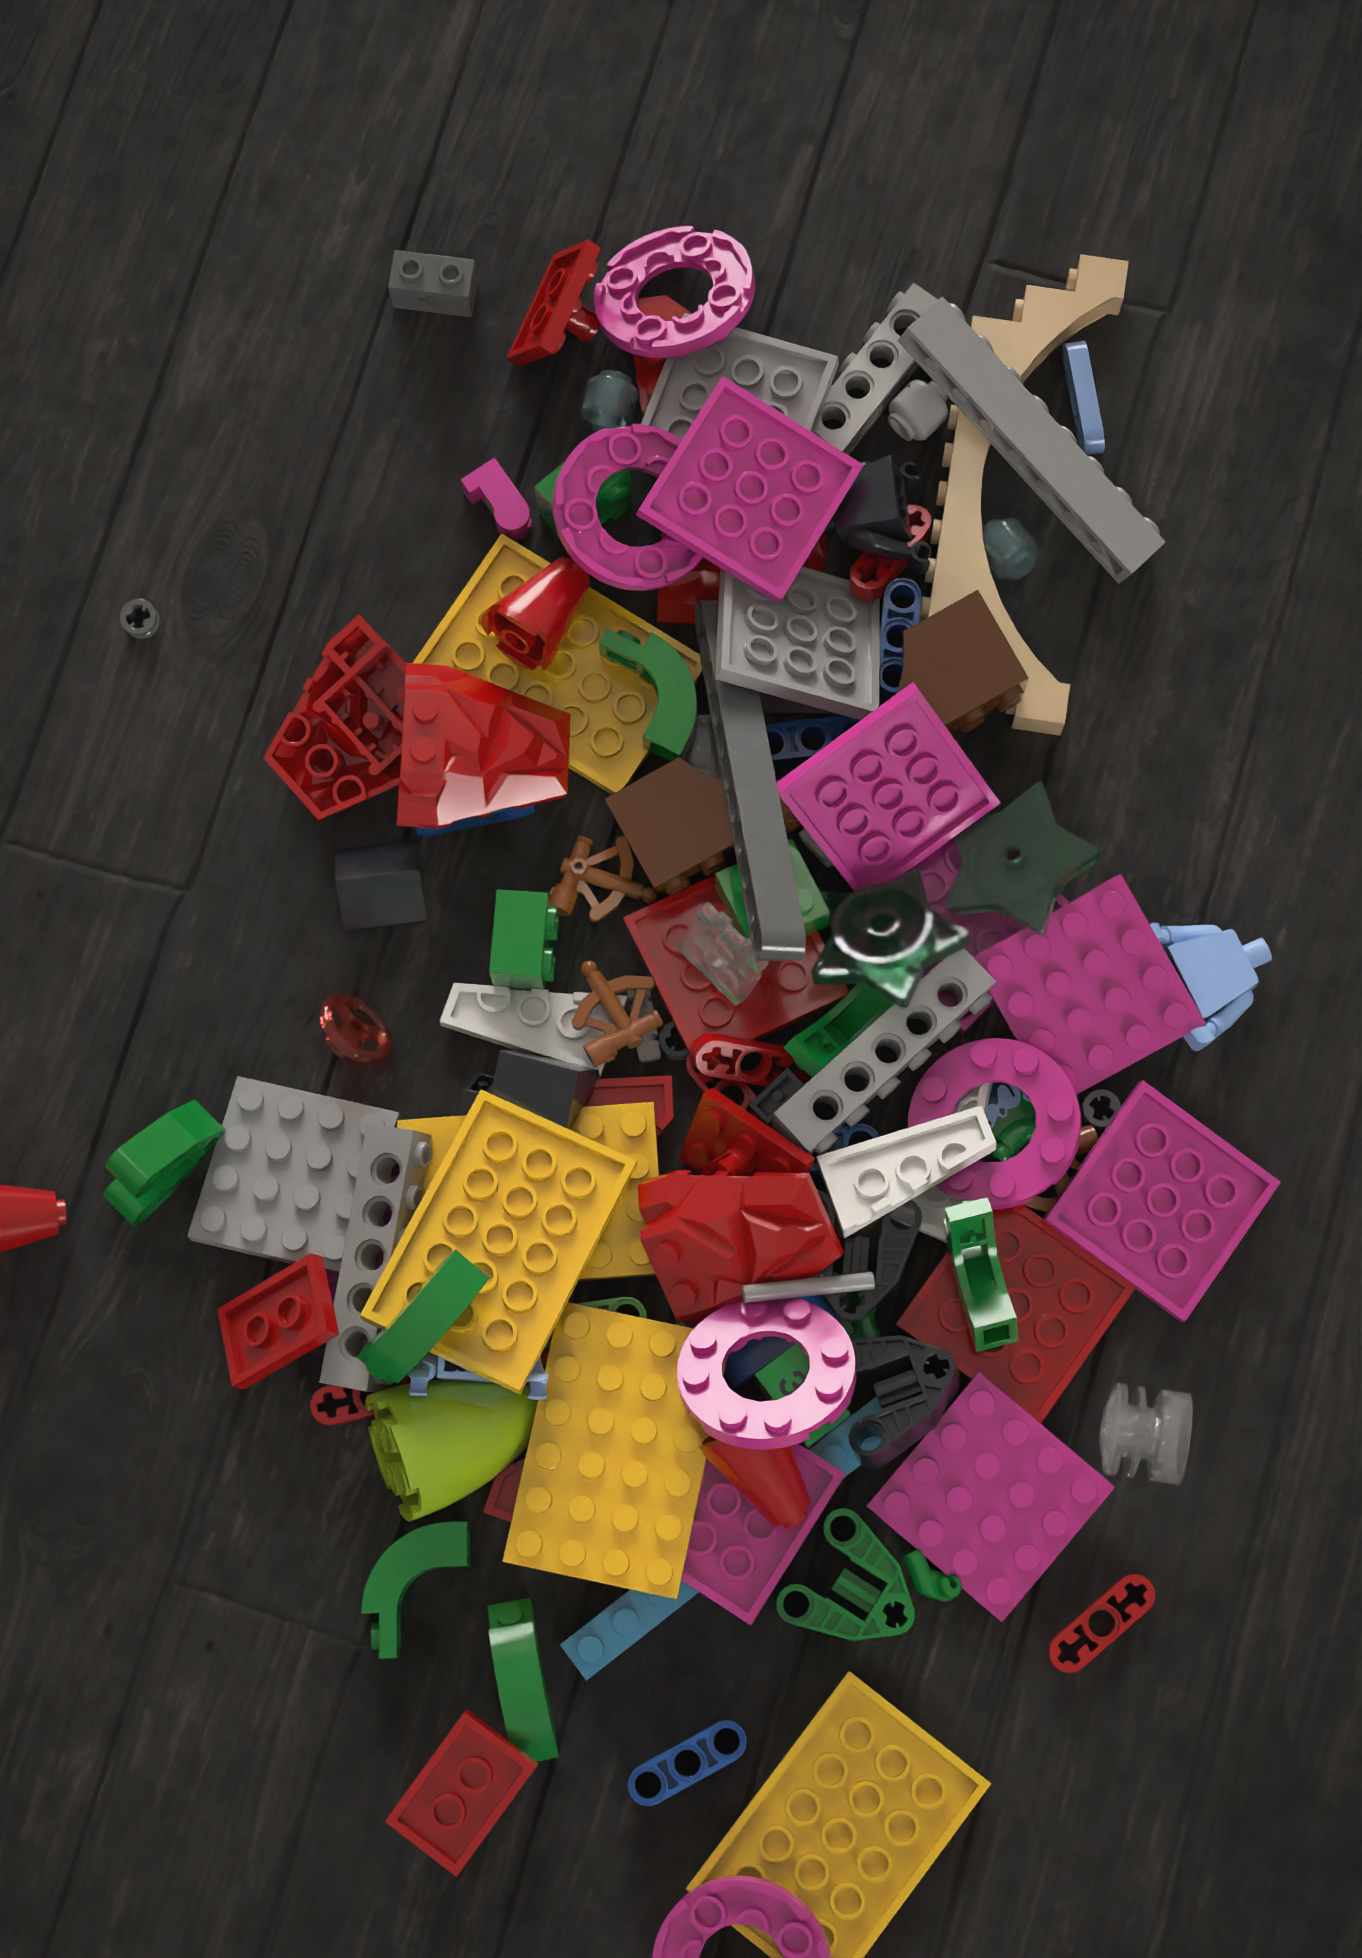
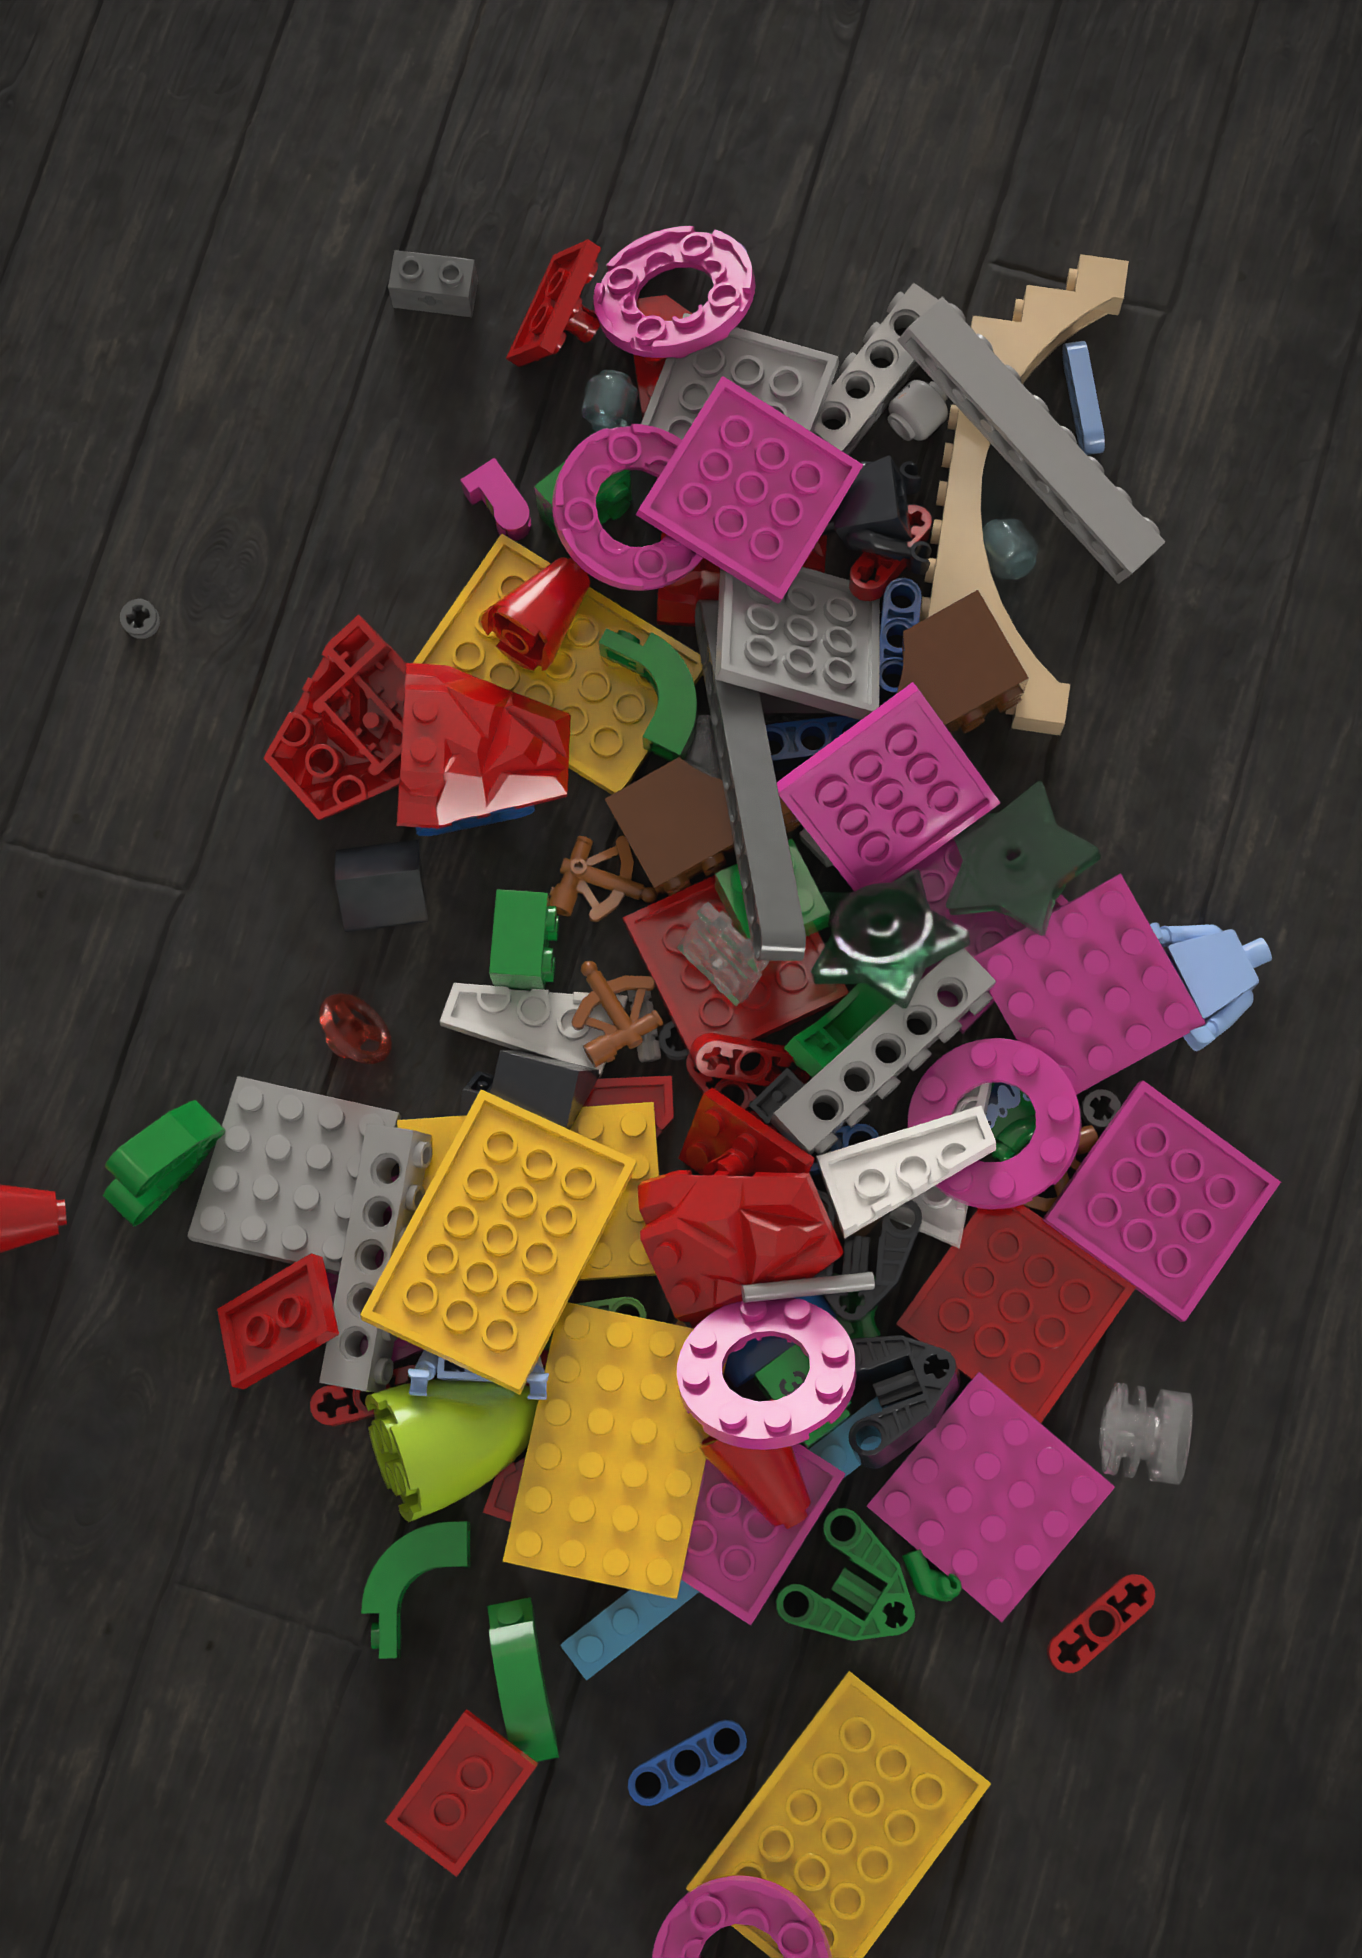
green arch [357,1249,489,1386] -> none
green arch [943,1197,1019,1352] -> none

